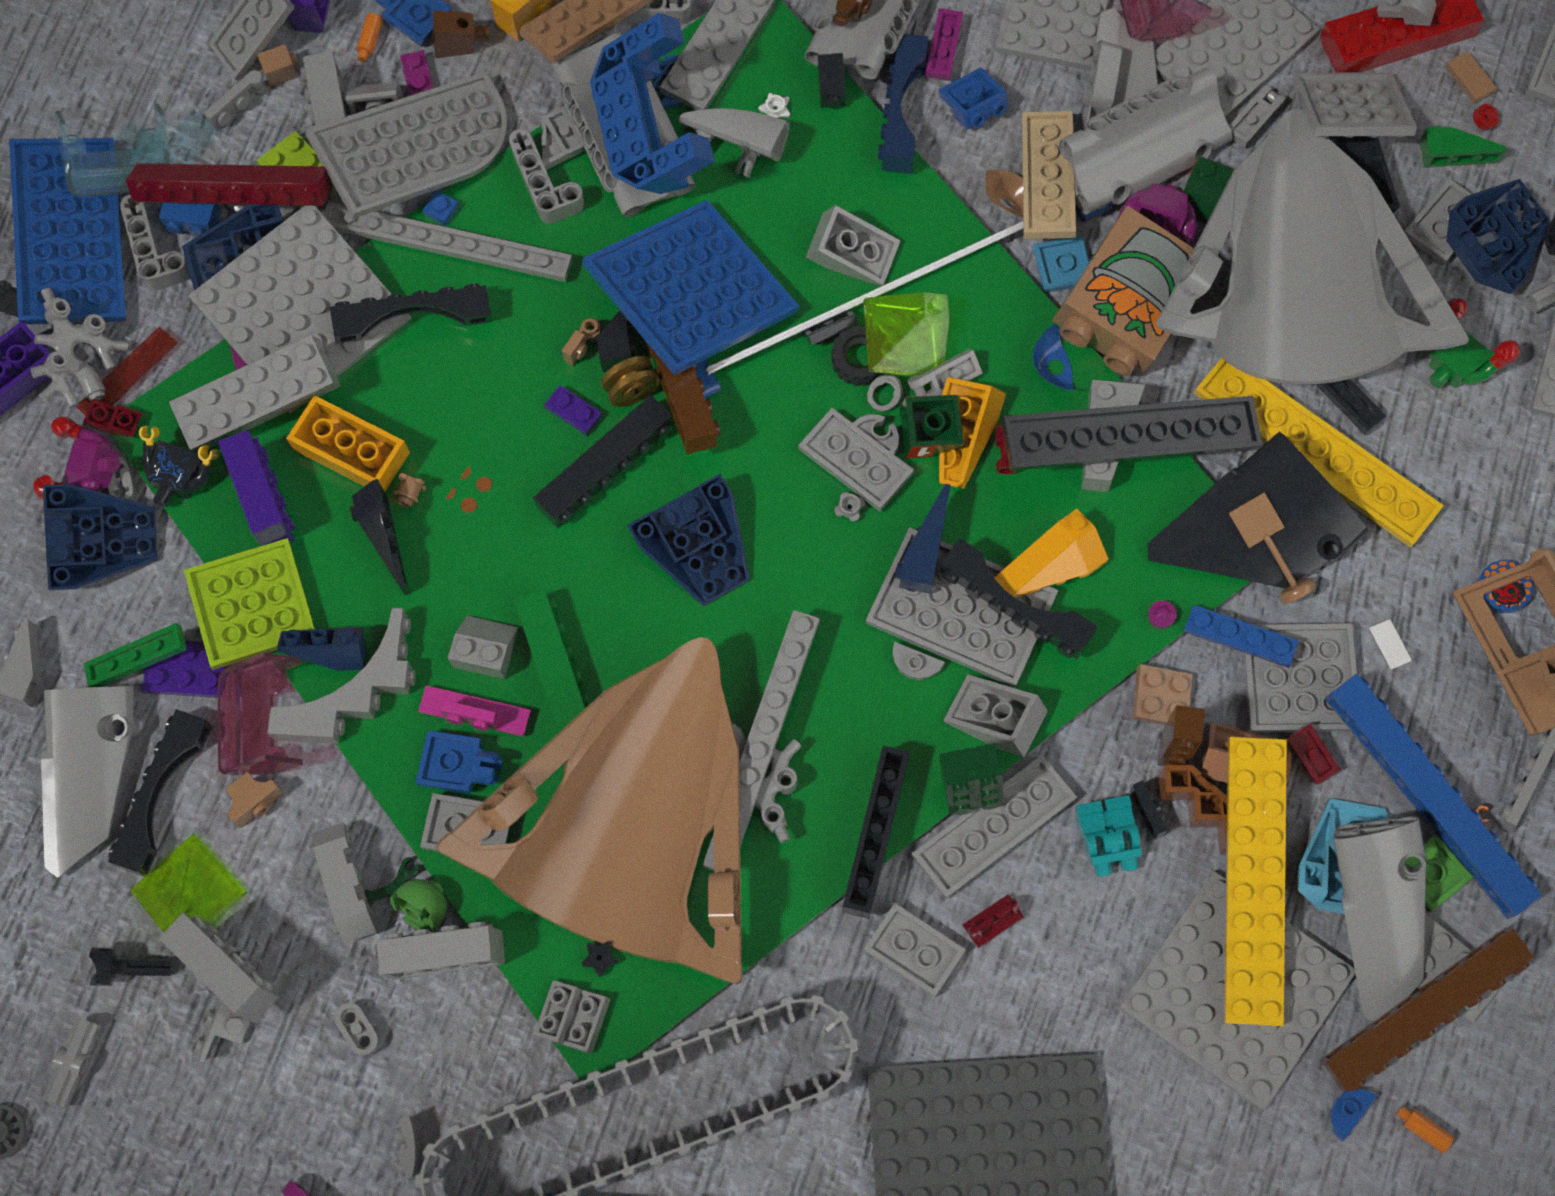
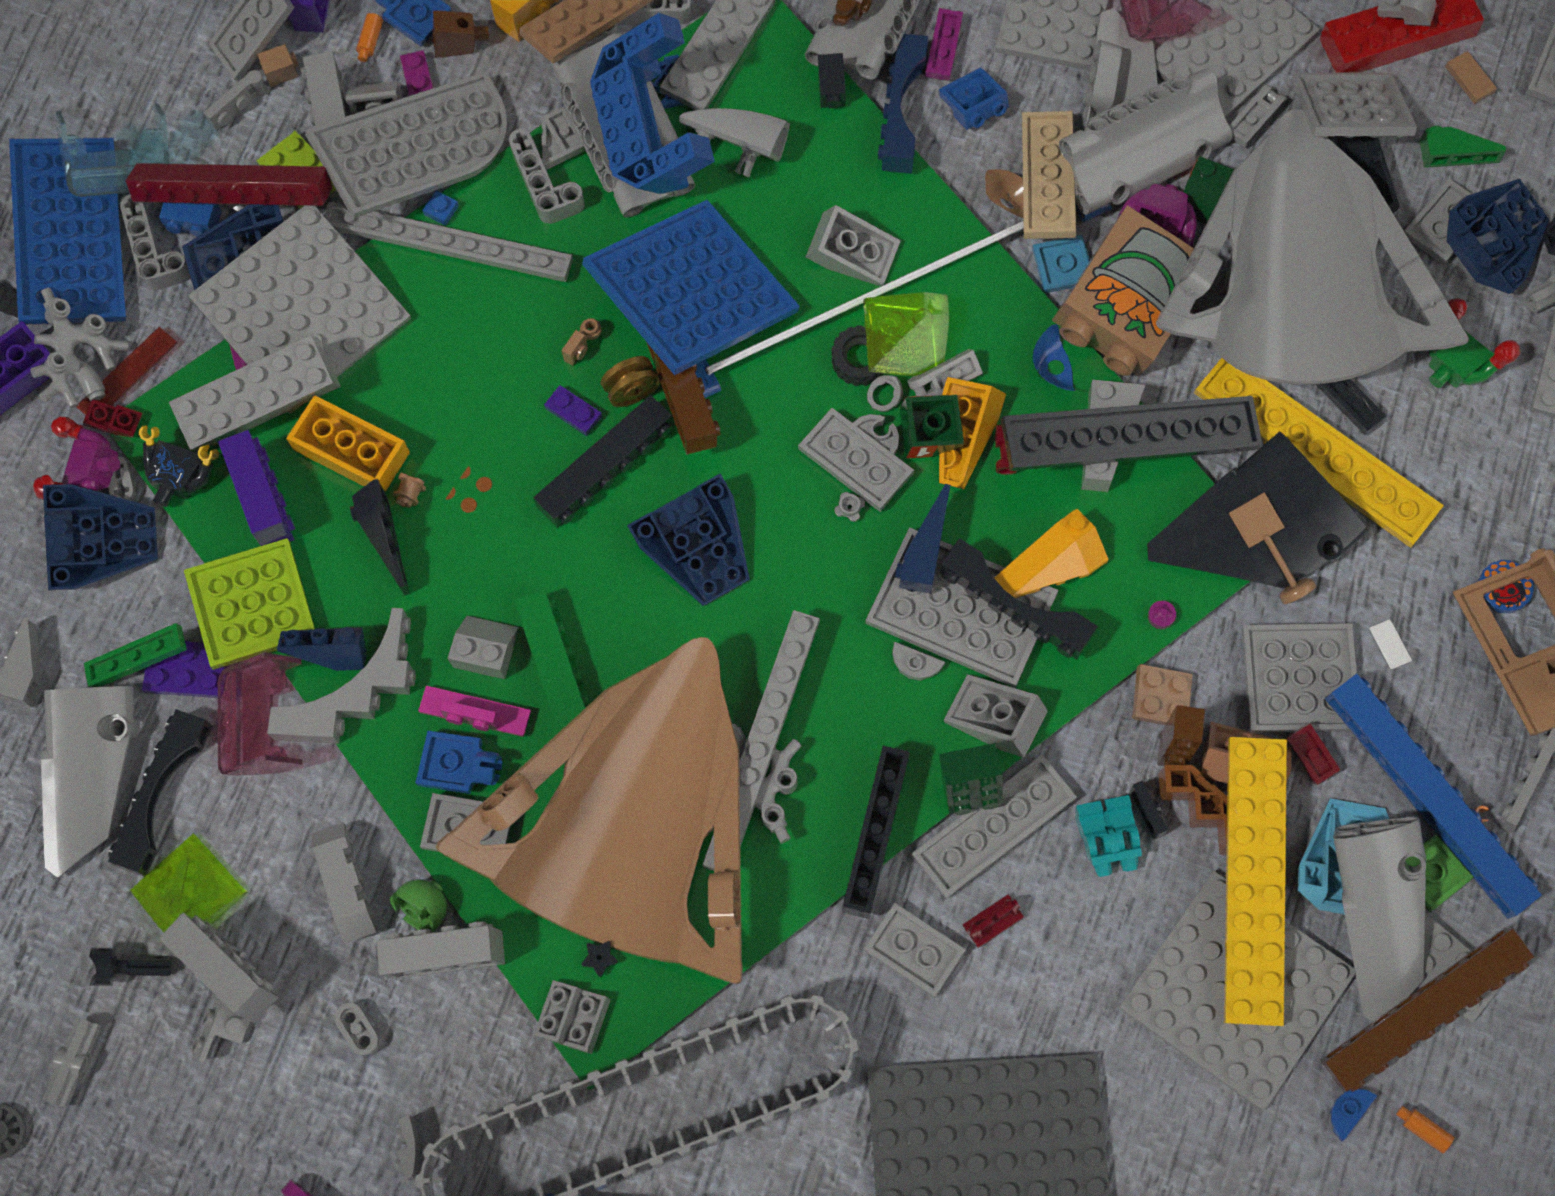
medium nougat brick [225,772,284,828] -> none
black arch [330,283,491,344] -> none
dark green piece [365,857,421,907] -> none
black slope [597,311,637,372] -> none
white plate [759,93,790,118] -> none
black plate [802,310,859,345] -> none
blue plate [1184,605,1299,668] -> none
red tile [1473,104,1499,131] -> none

